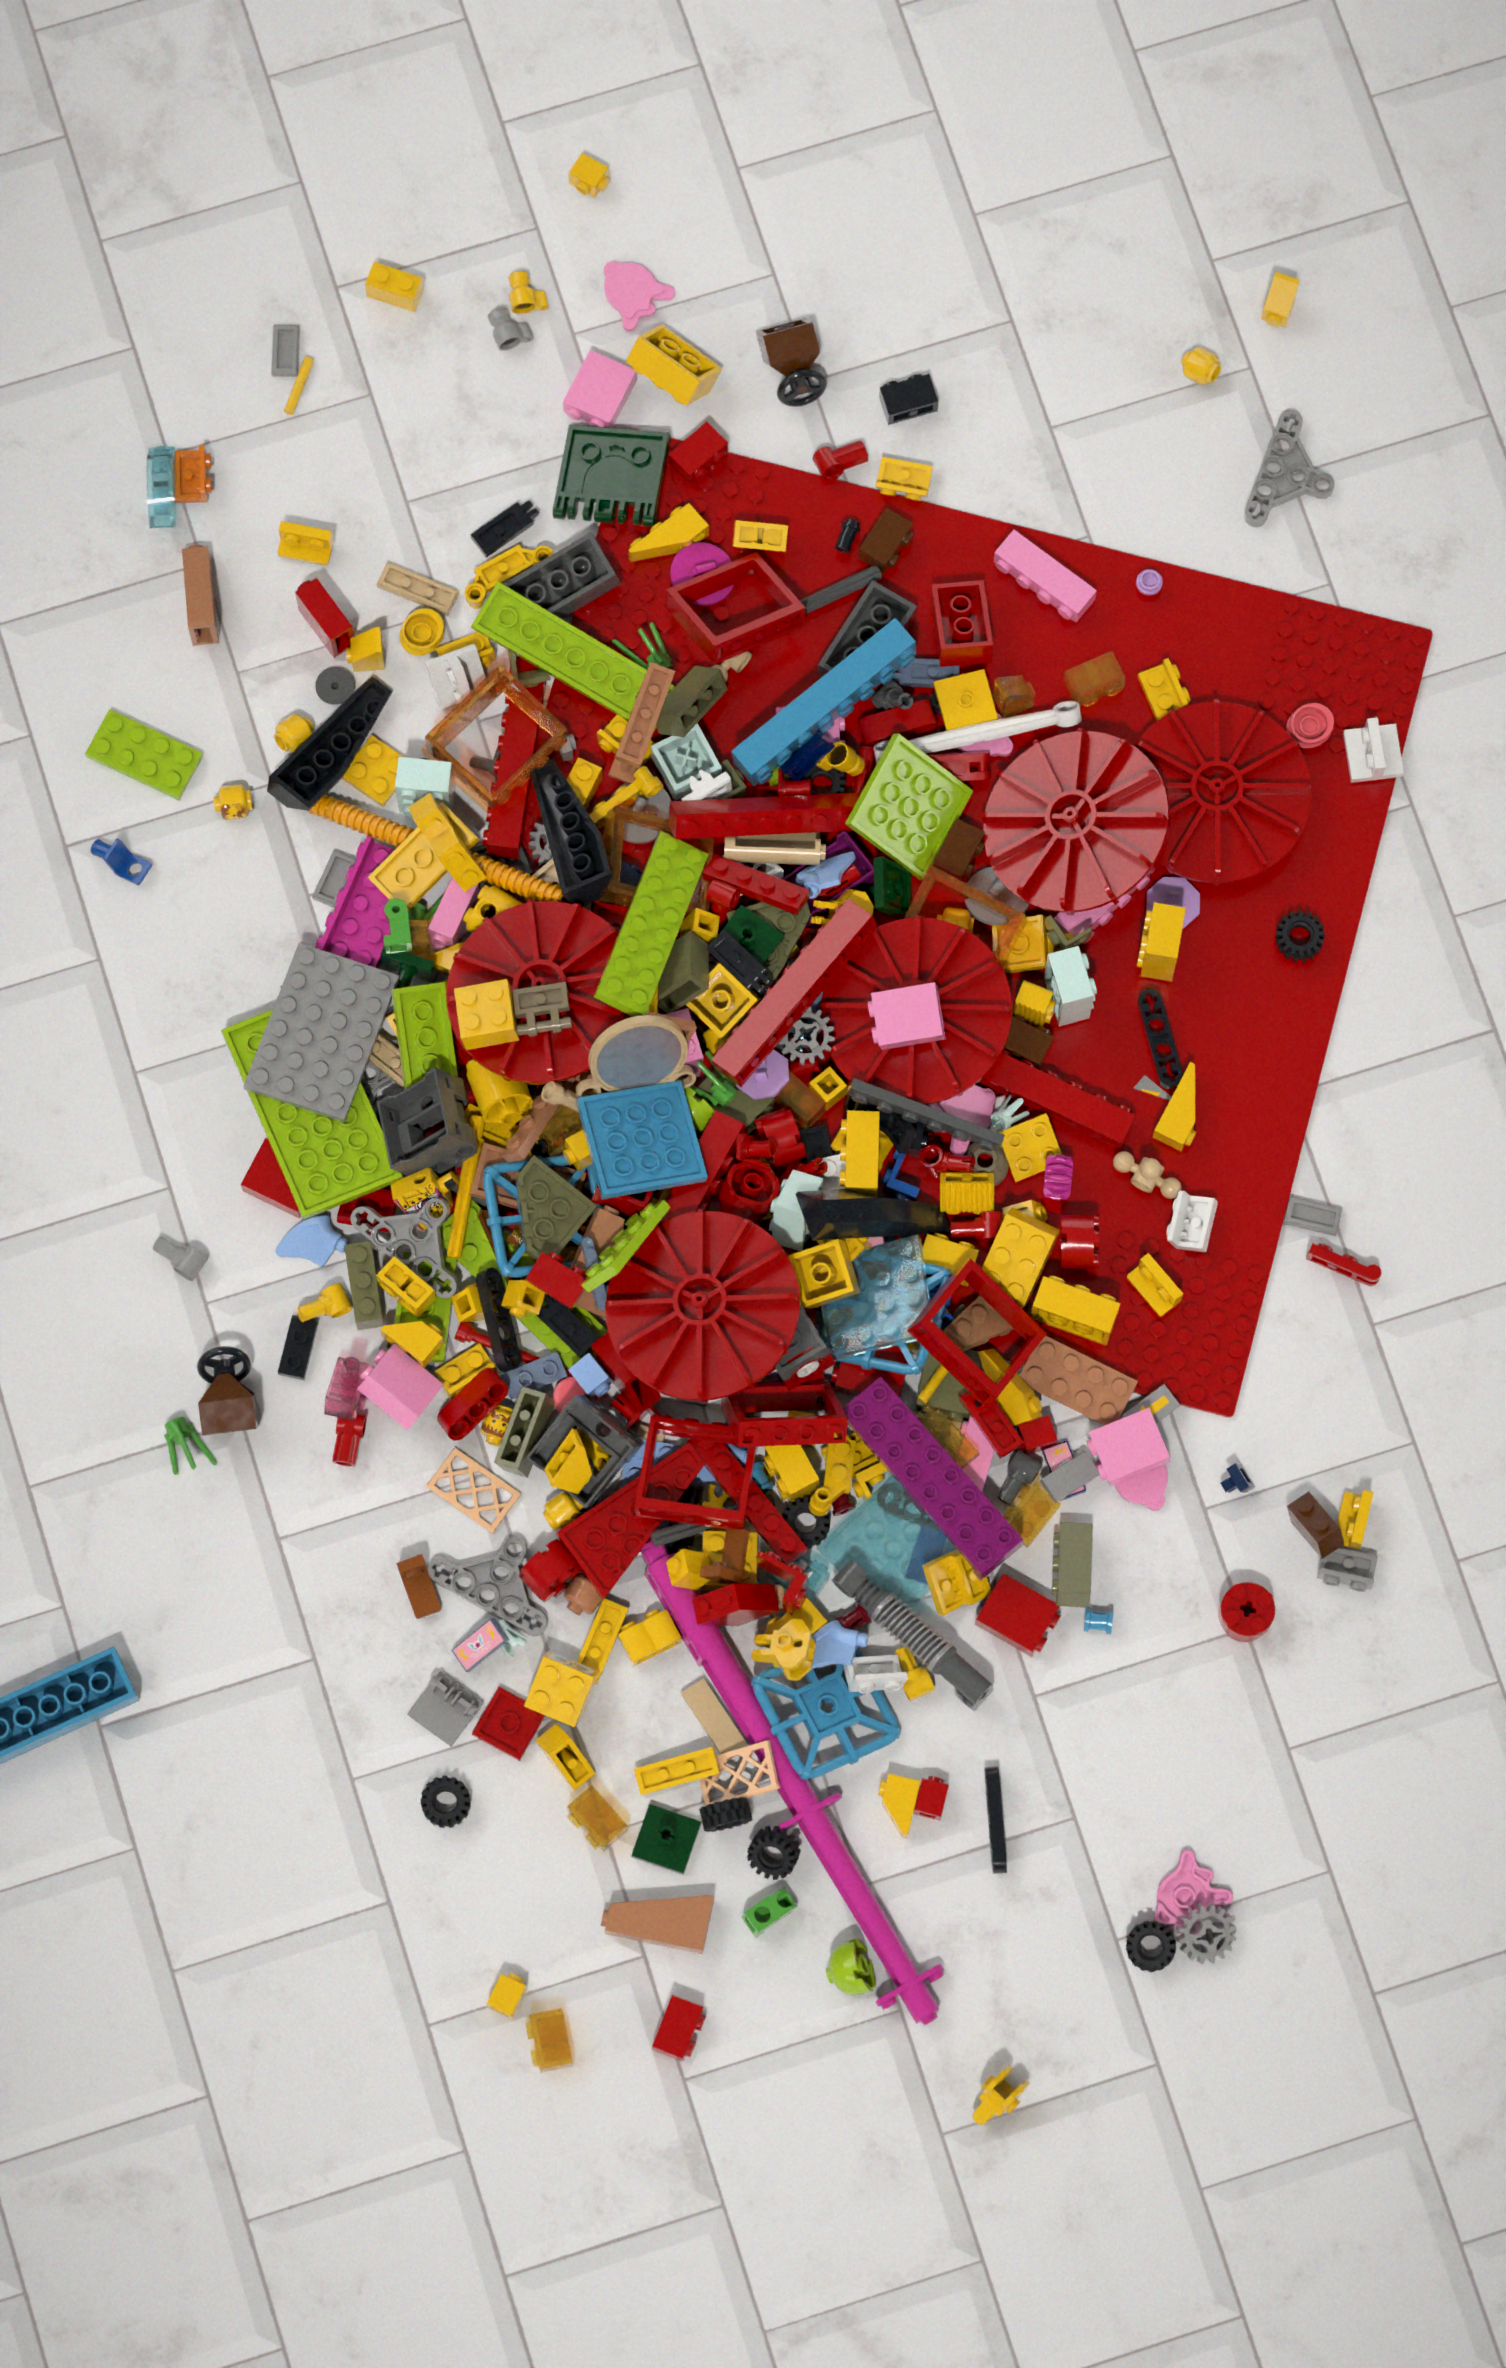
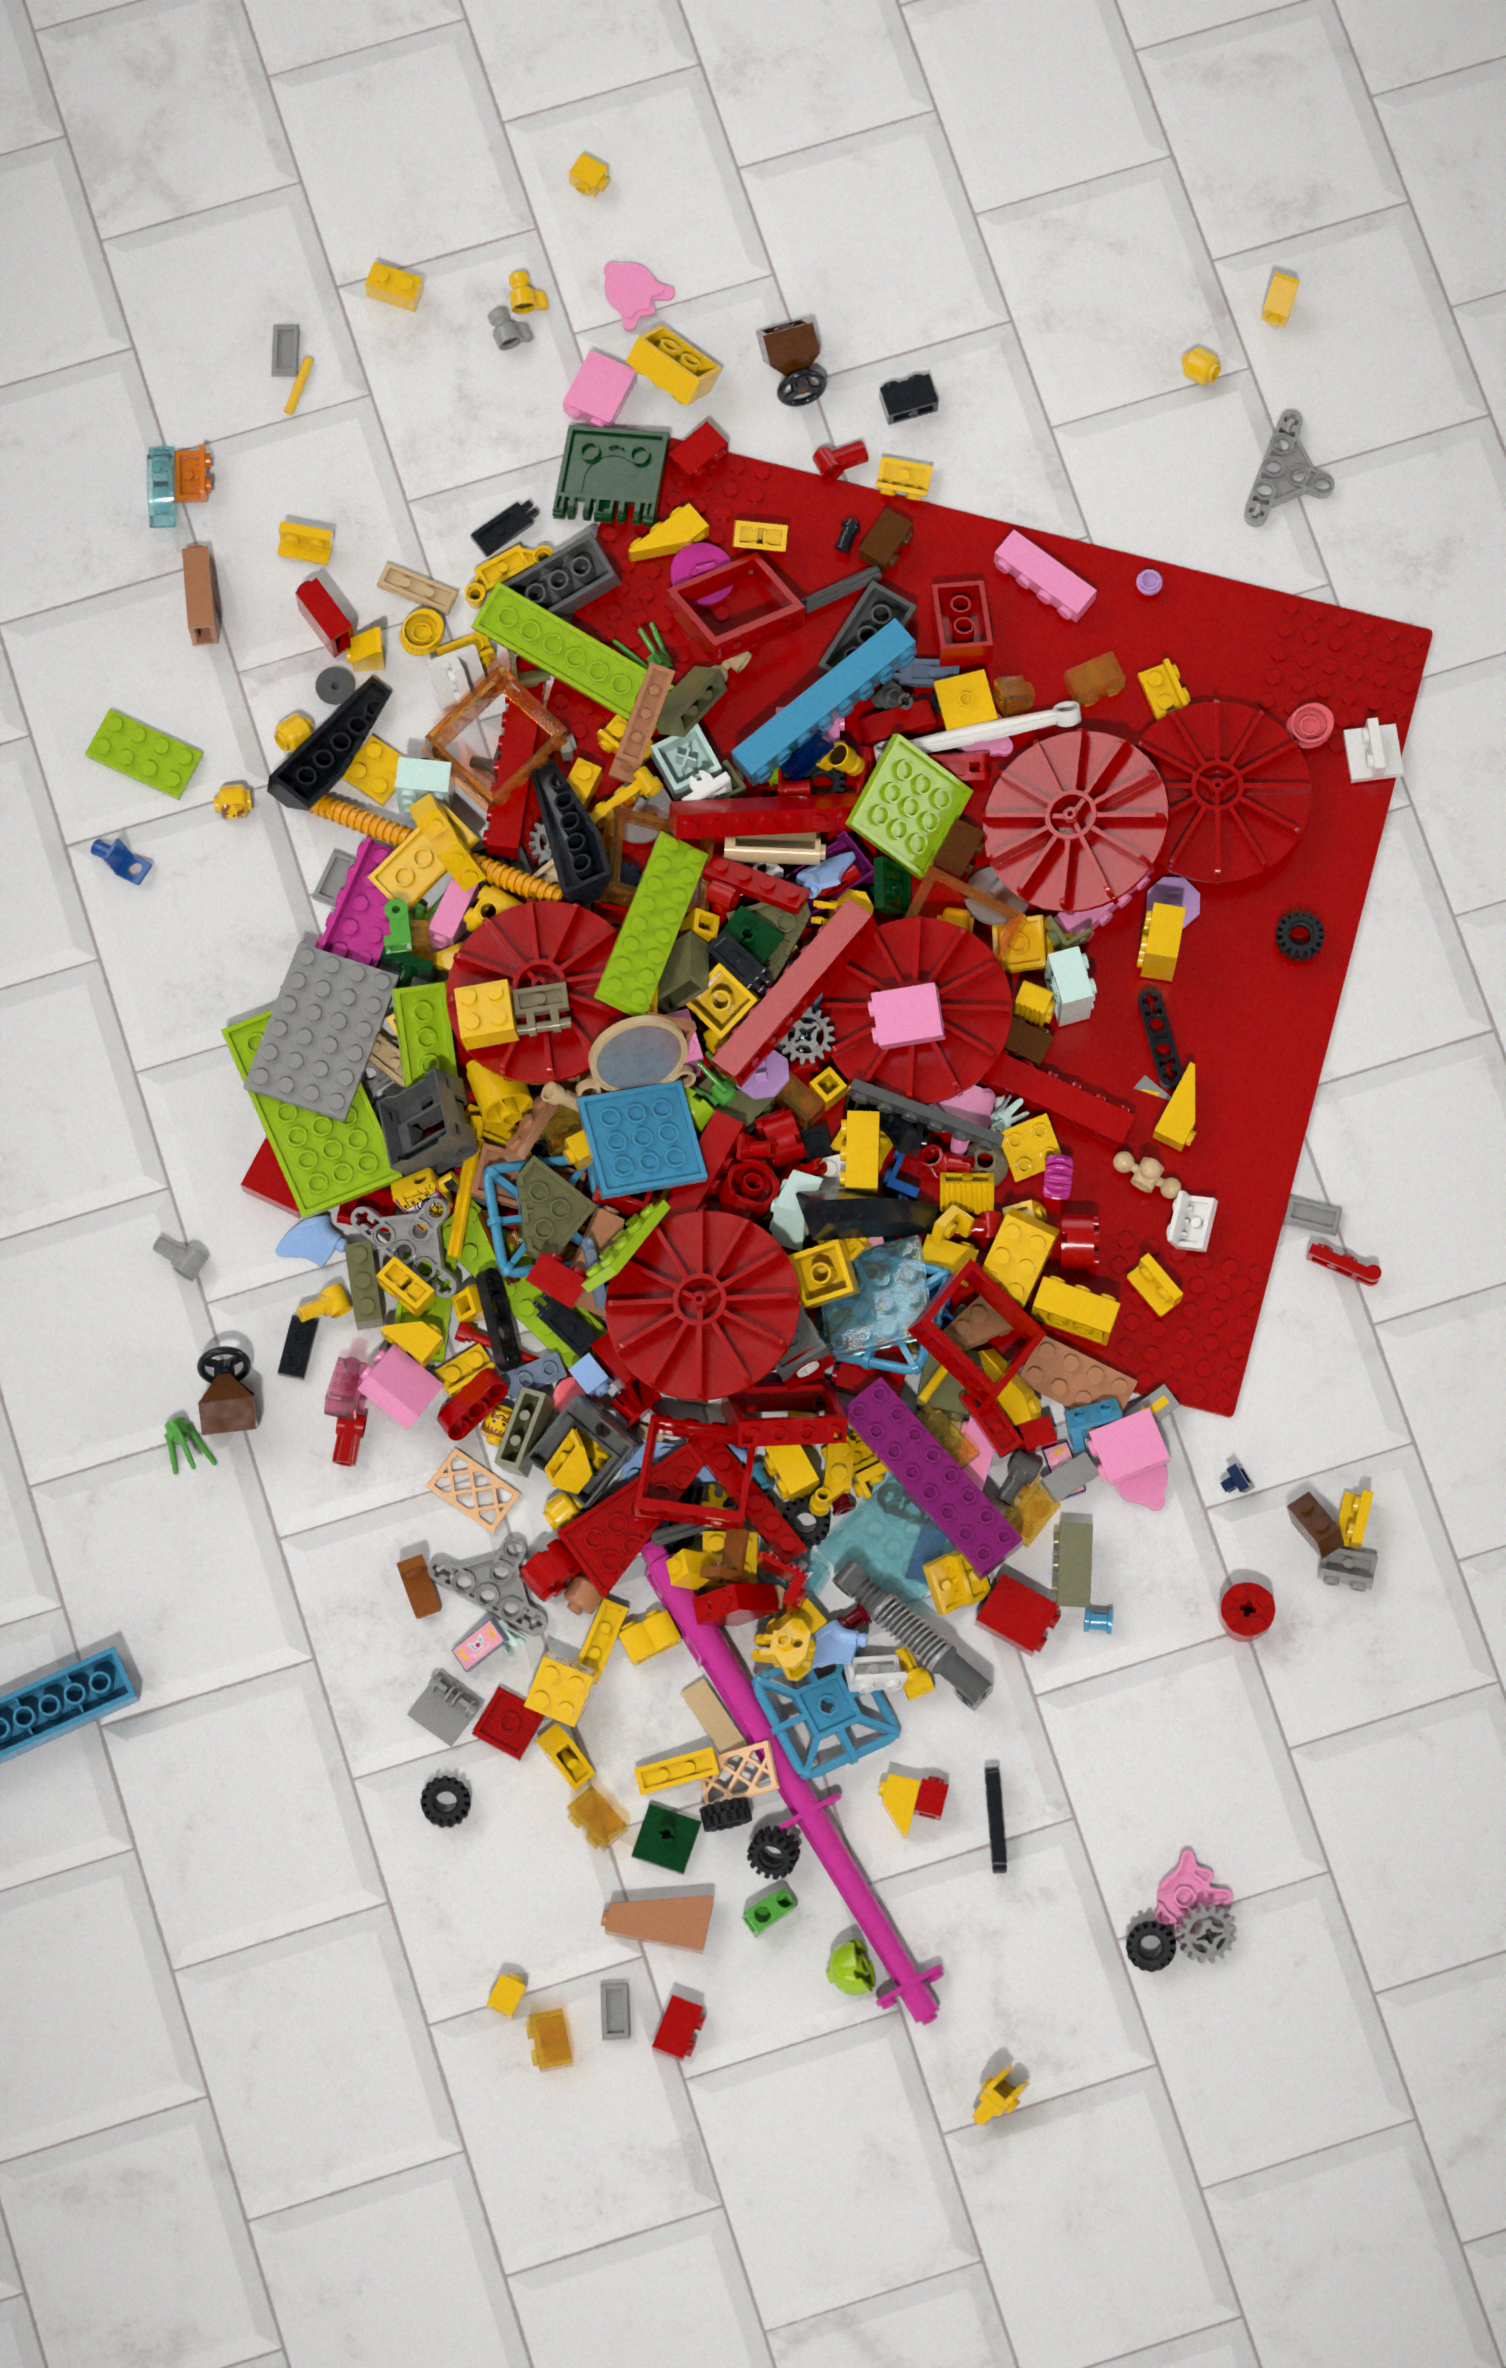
yellow brick [501,1280,545,1318] -> none
none -> light grey tile [600,1983,630,2041]
none -> yellow bracket [930,1204,974,1245]
none -> dark azure bracket [1064,1398,1123,1453]

